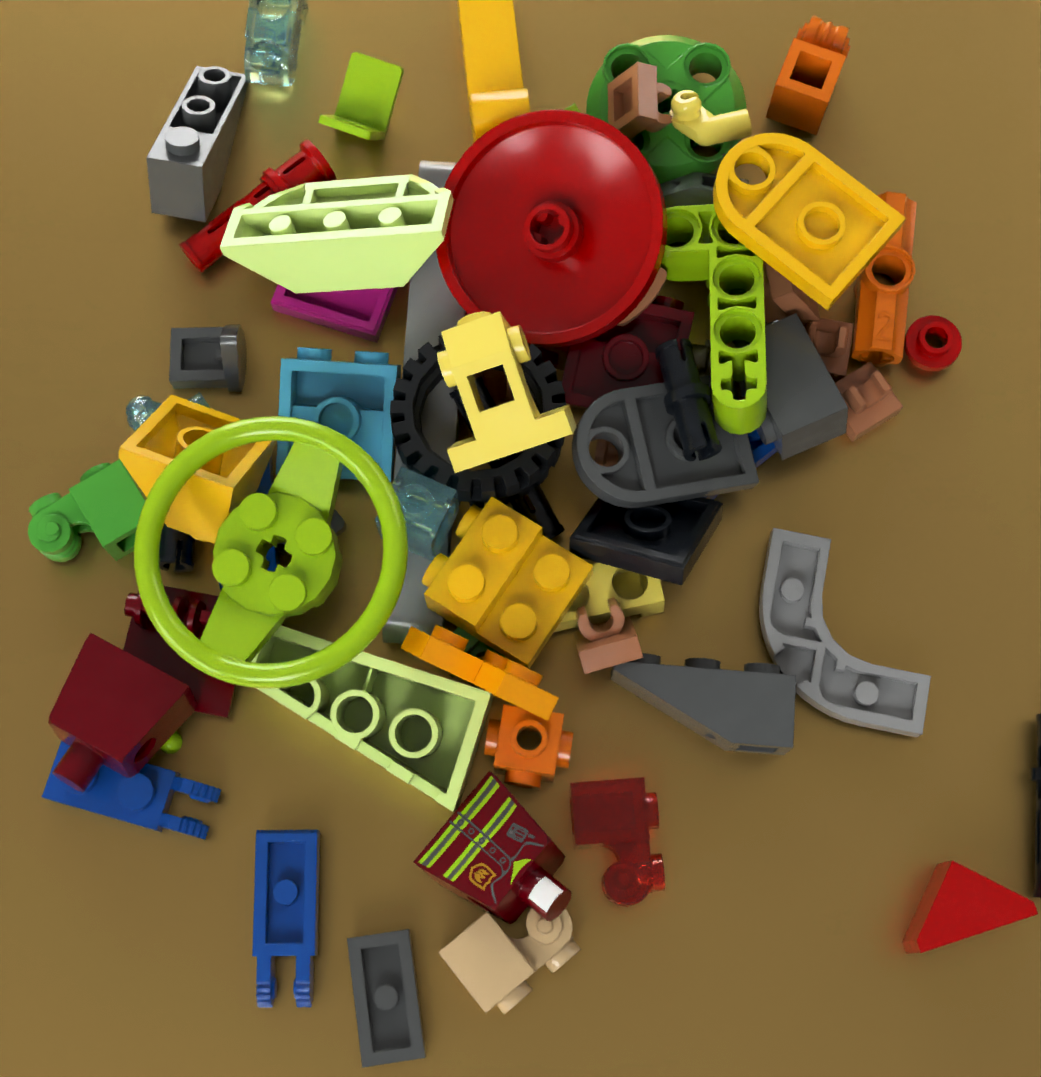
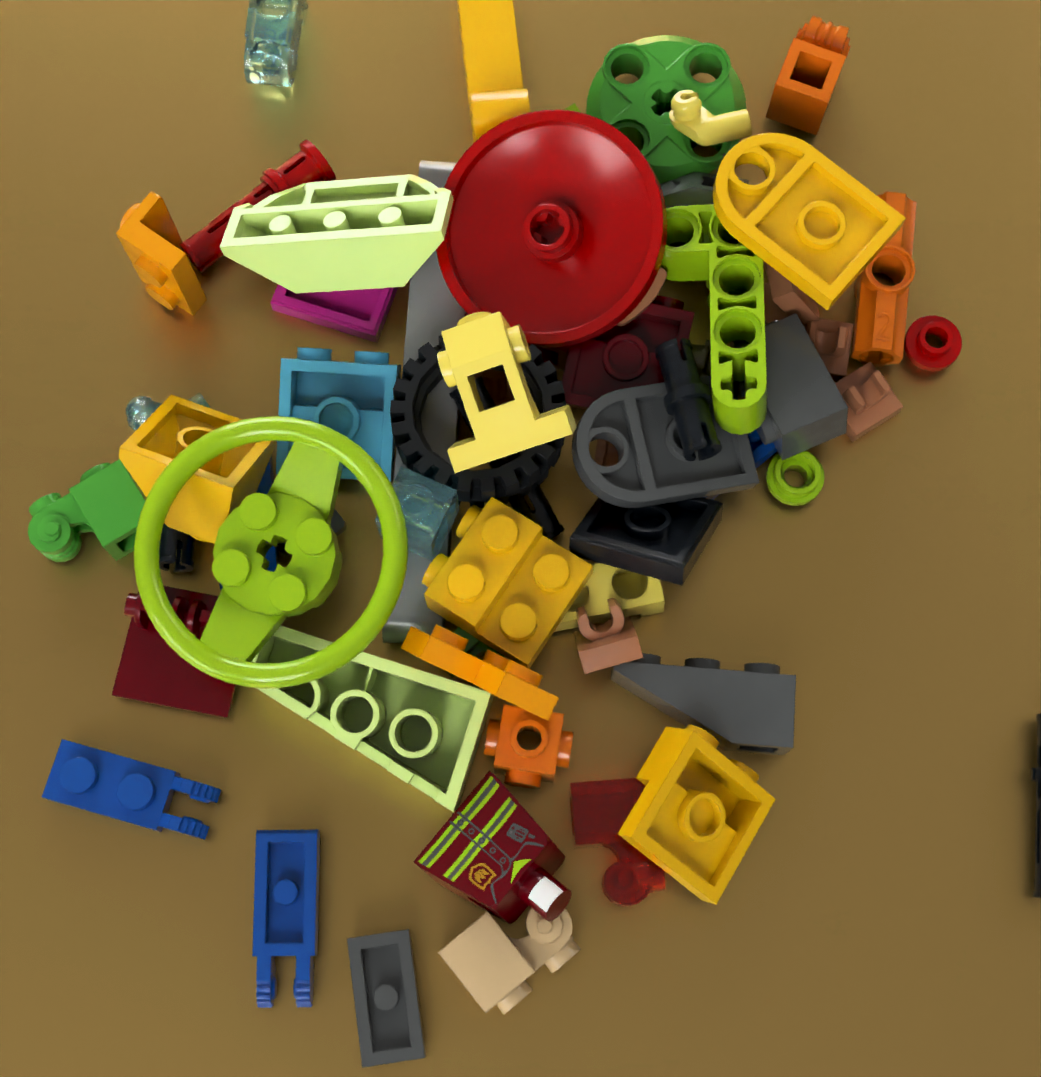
dark red torso [48,633,197,792] -> none
dark grey slope [146,66,249,222] -> none
lime piece [160,732,183,754] -> none
dark grey tile [169,324,247,392] -> none
lime bracket [318,52,404,140] -> none
nougat tile [607,61,672,139] -> none
light grey plate [759,528,931,738] -> none
red slope [902,860,1038,954] -> none
none -> light orange bracket [116,191,207,316]
none -> yellow plate [618,724,776,905]
none -> lime plate [766,451,824,506]

